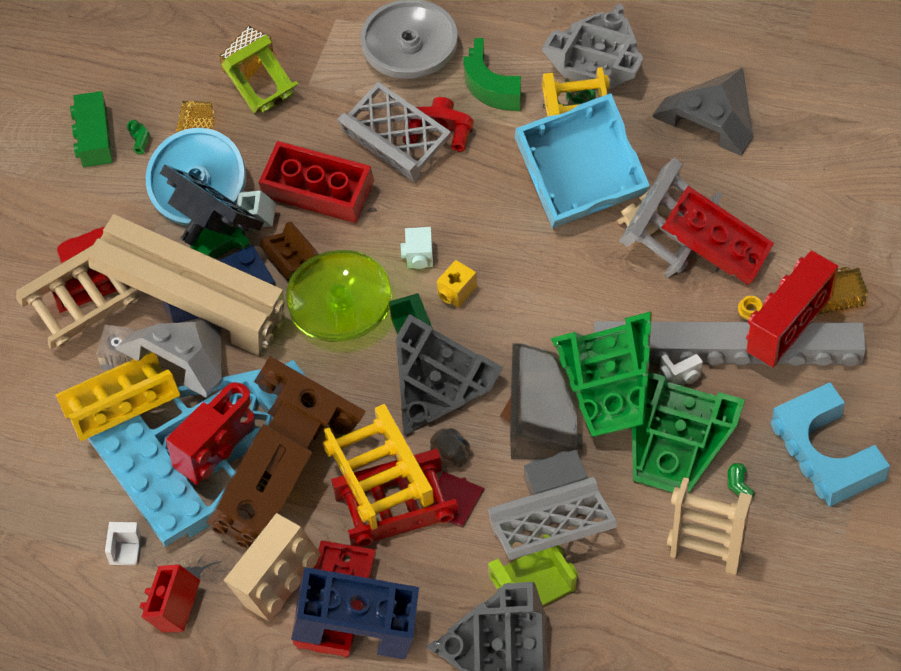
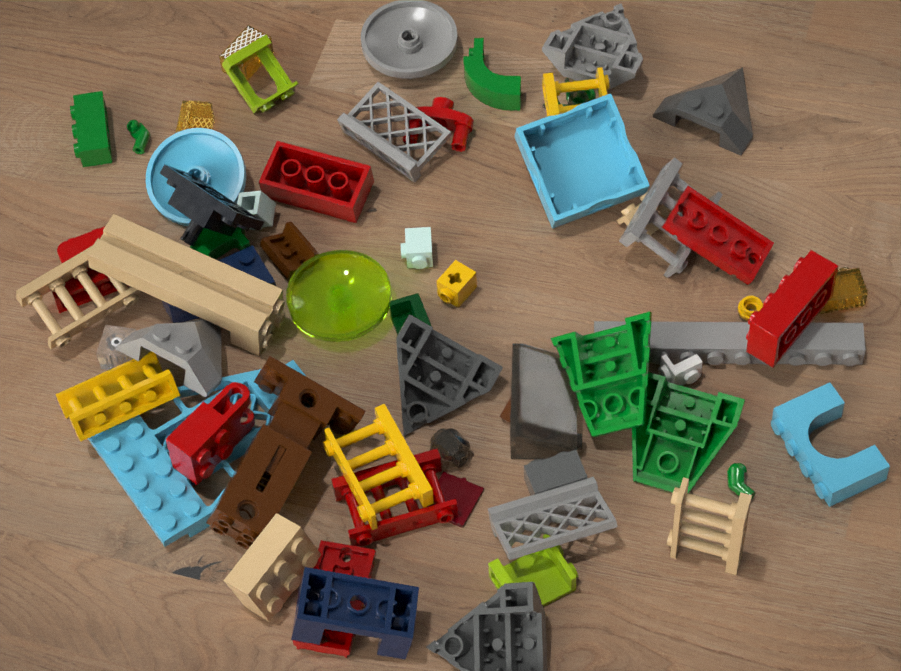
white panel [105,522,141,565] -> none
red brick [139,564,201,633] -> none

